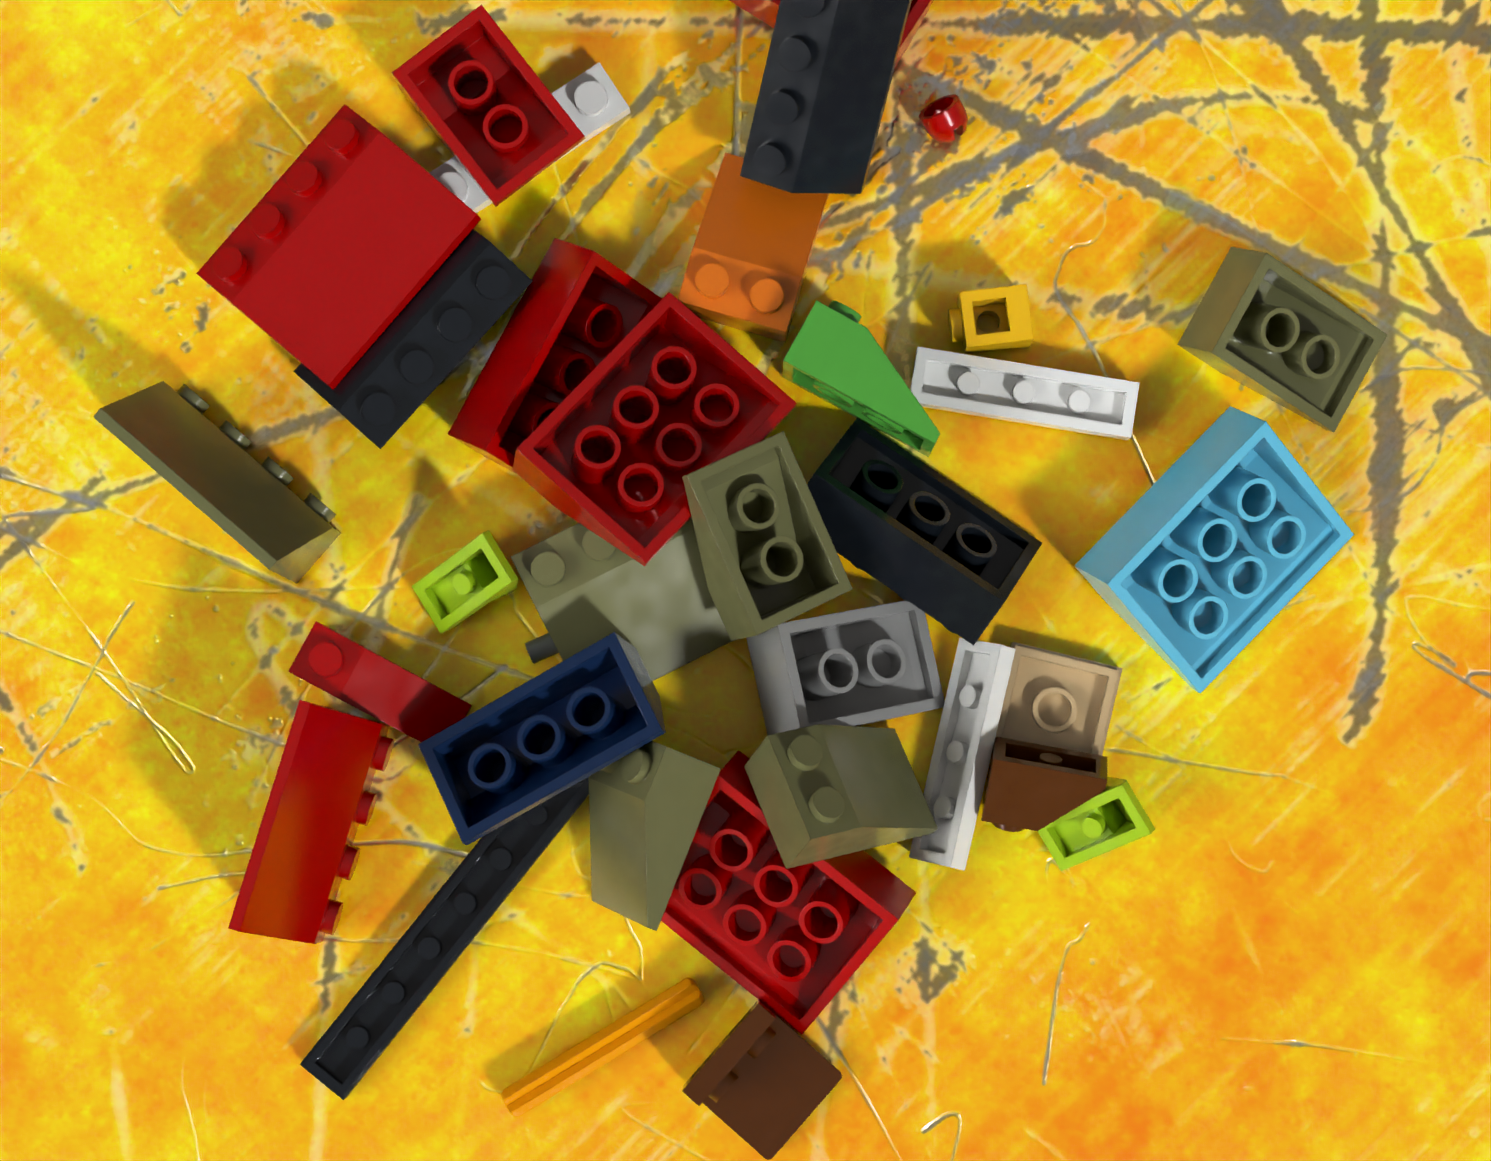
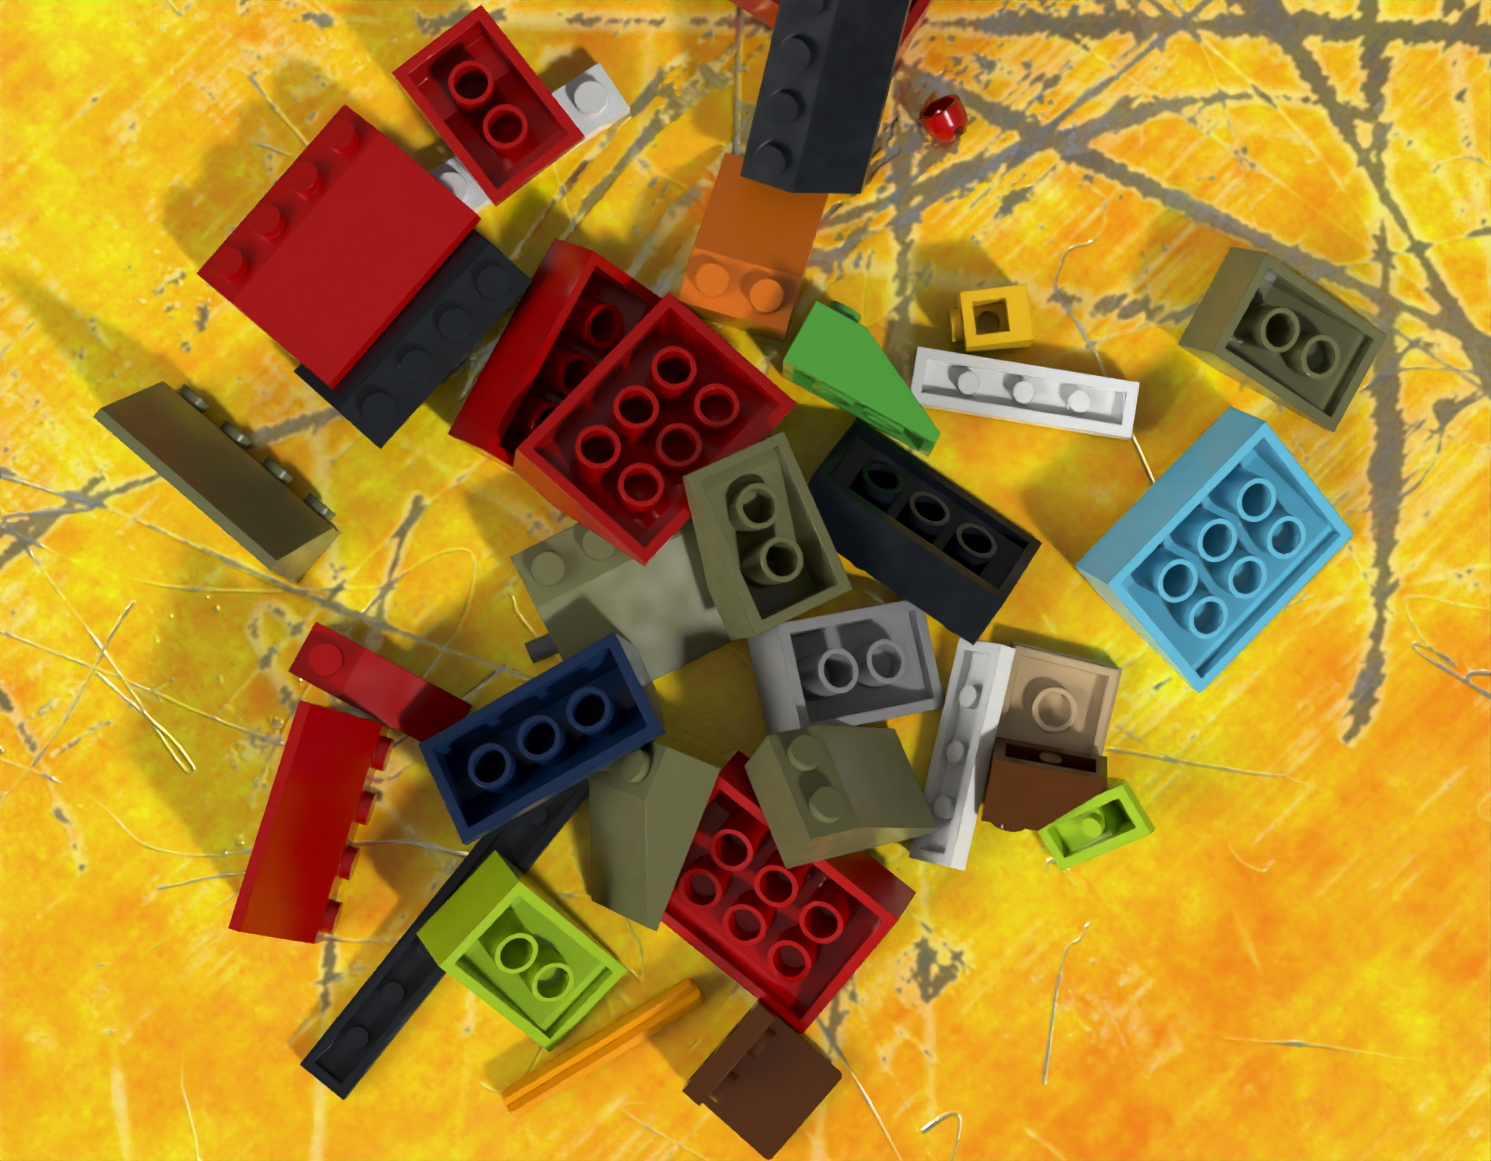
lime slope [412,530,518,634] -> none
none -> lime slope [416,850,628,1052]

